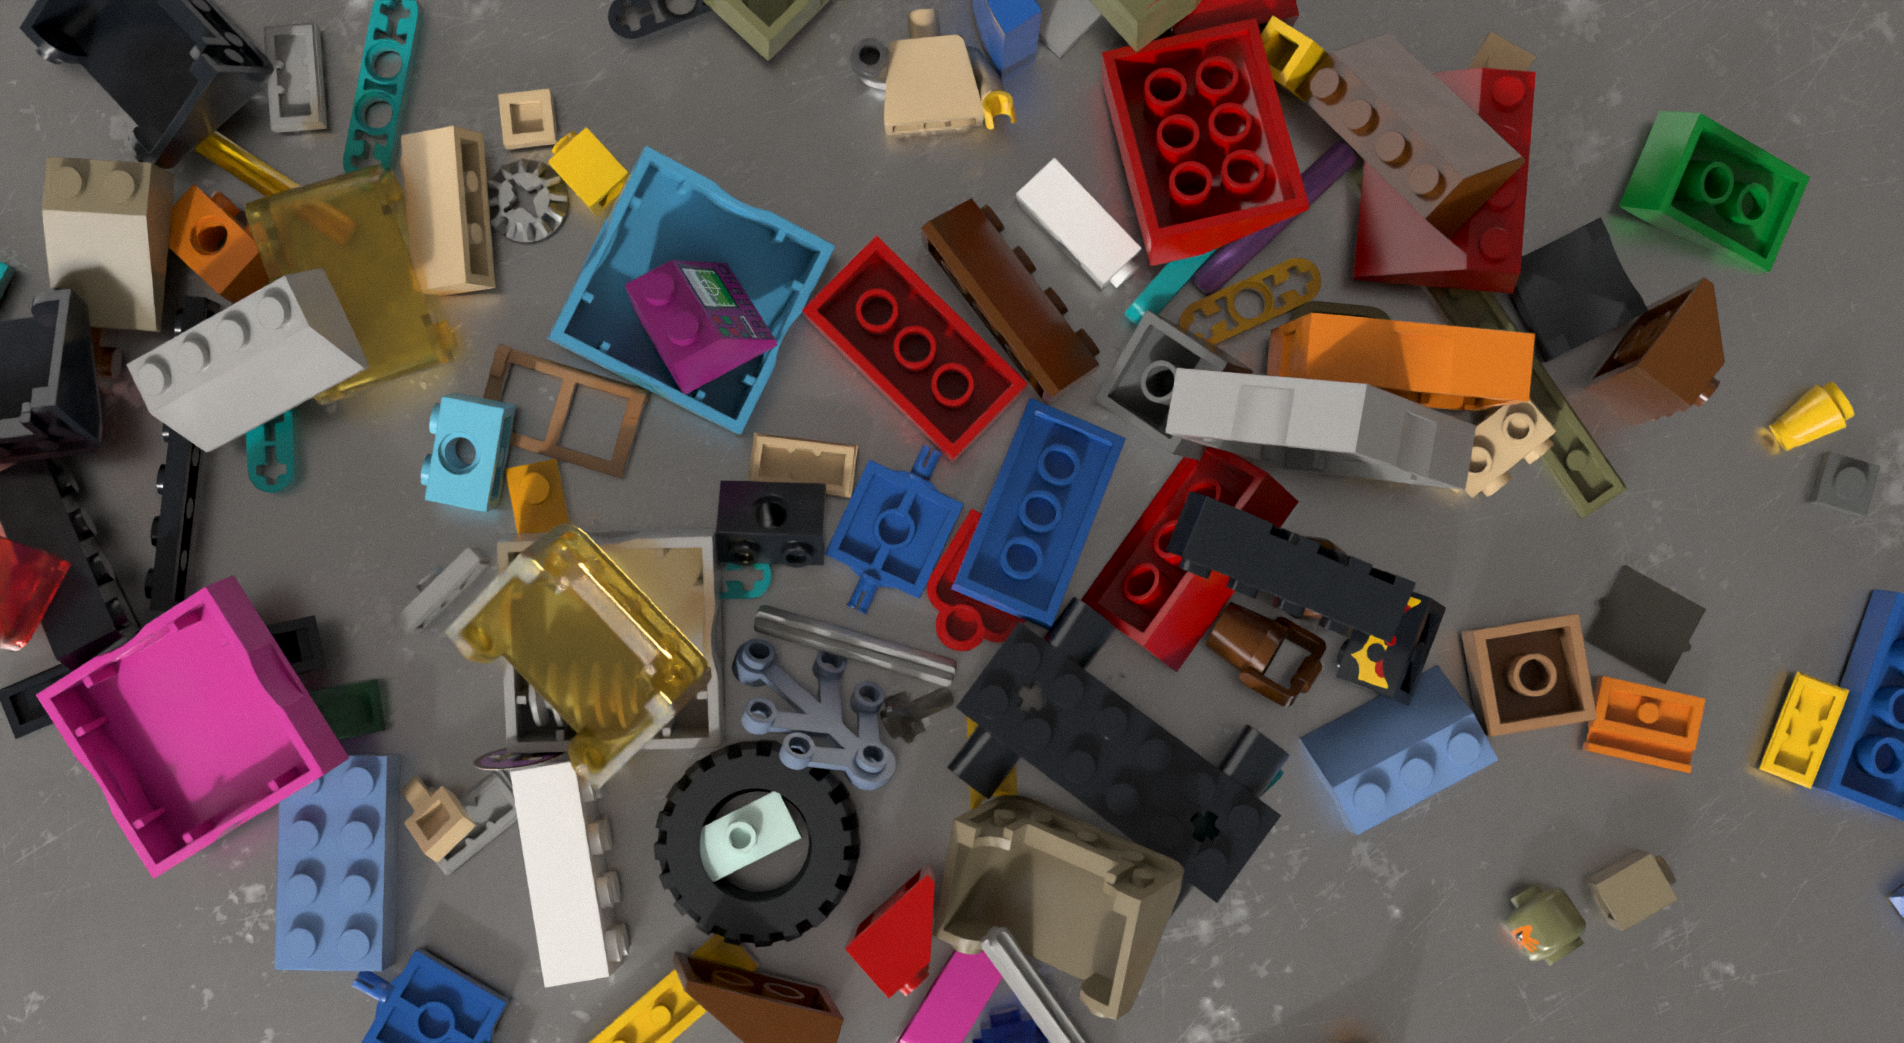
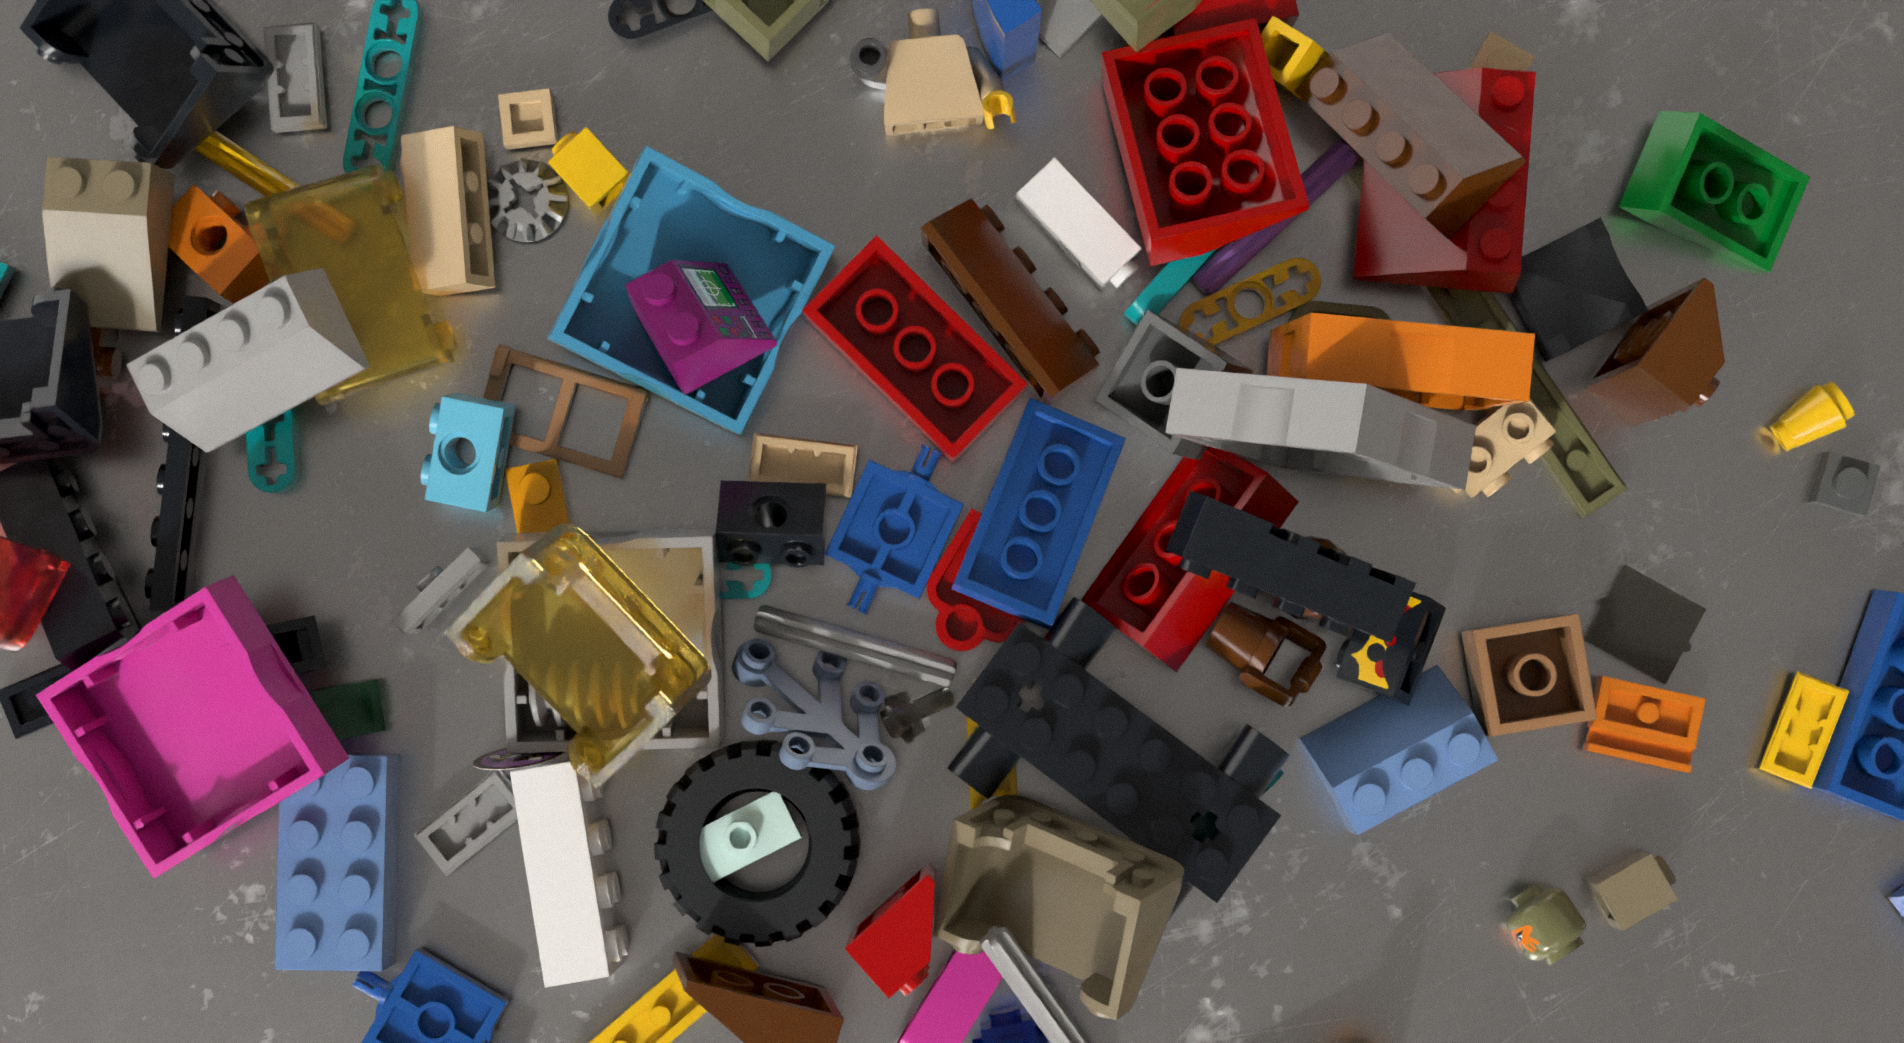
tan plate [401,775,476,863] -> none

